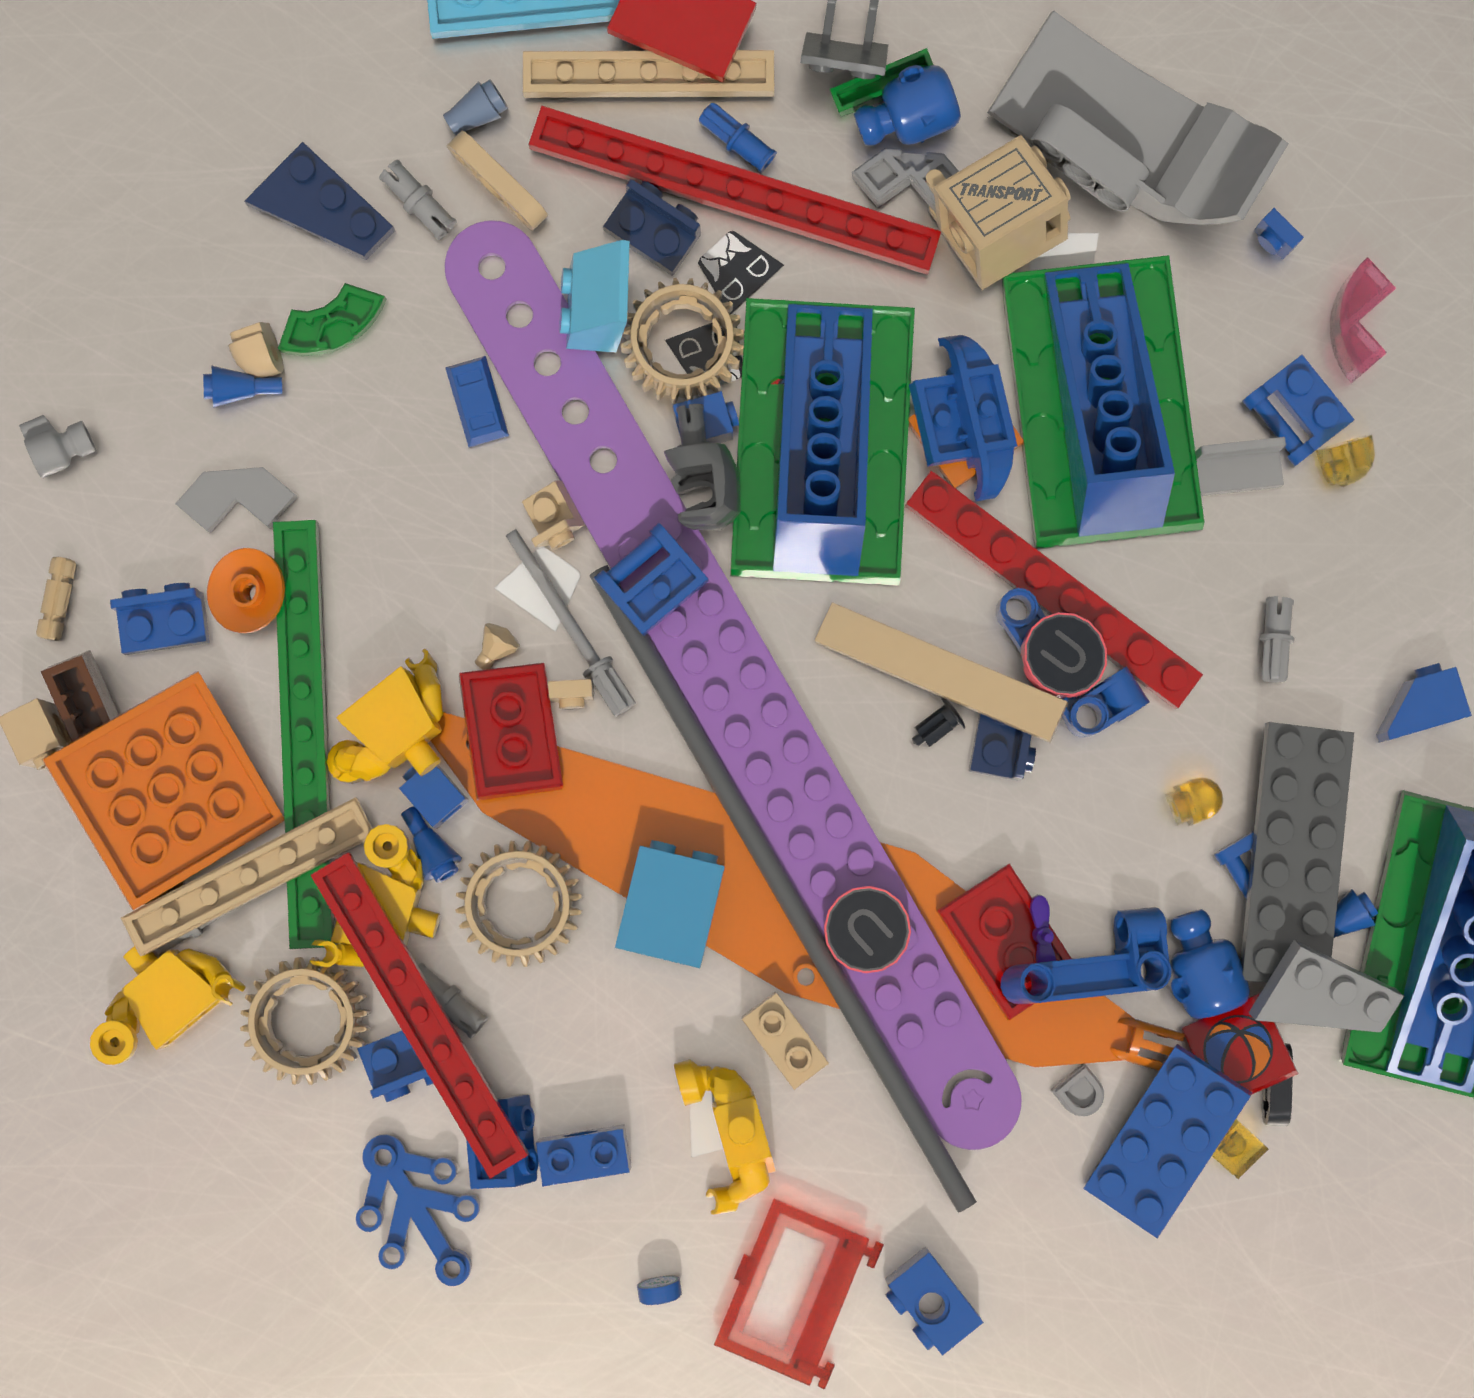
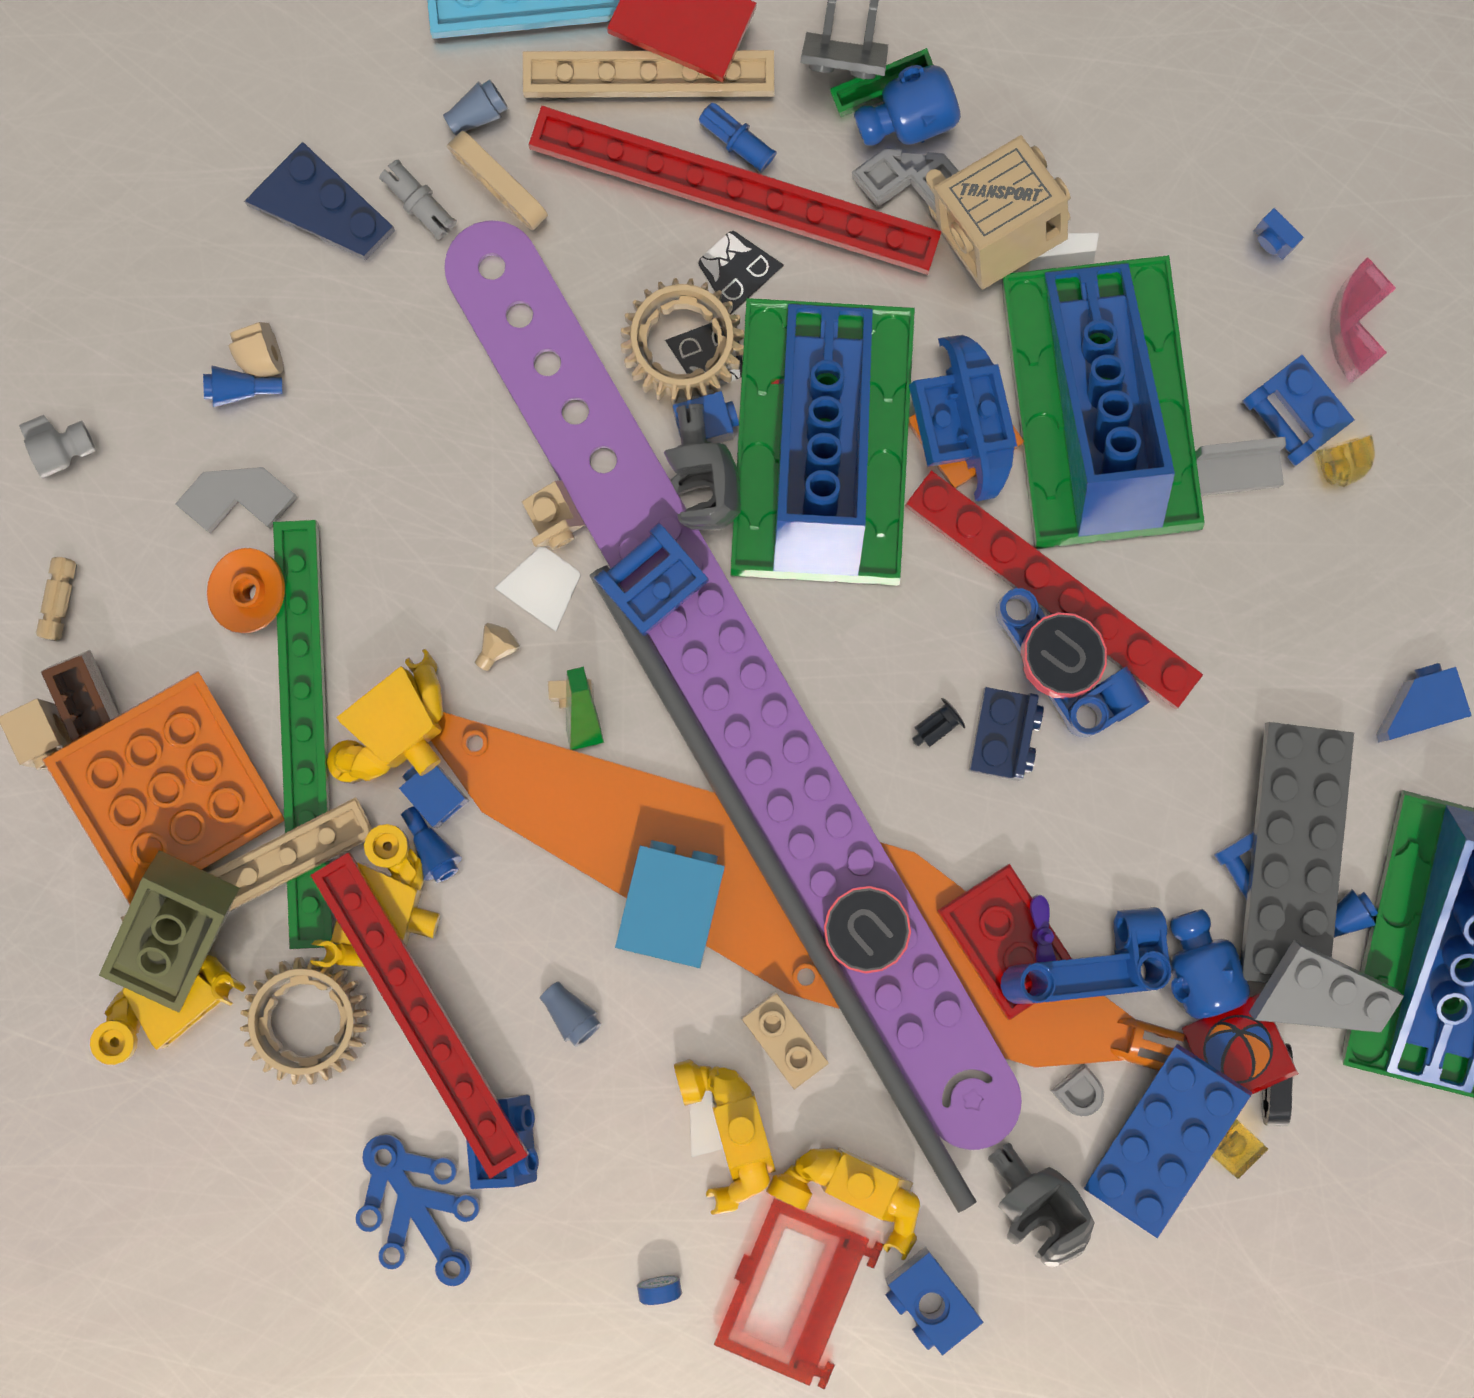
blue bracket [110,583,210,655] -> none
green tile [278,283,387,356] -> none
blue bracket [357,1031,433,1102] -> none
light grey pin [418,963,488,1039] -> none
blue tile [445,356,509,448] -> none
tan gear [455,841,583,967] -> none
red tile [459,663,563,800] -> none
light grey piece [506,529,636,717] -> none
blue brick [536,1124,631,1187] -> none
medium azure slope [559,240,630,353] -> none
dark blue bracket [603,179,701,276] -> none
tan tile [814,602,1068,743] -> none
light grey beam [987,11,1289,225] -> none
clear yellow piece [1165,777,1223,826] -> none
light grey axle [1260,596,1295,683] -> none
none -> olive slope [99,850,240,1012]
none -> sand blue cone [539,981,602,1047]
none -> green piece [566,666,604,750]
none -> yellow torso [766,1147,920,1260]
none -> dark grey piece [988,1143,1095,1267]

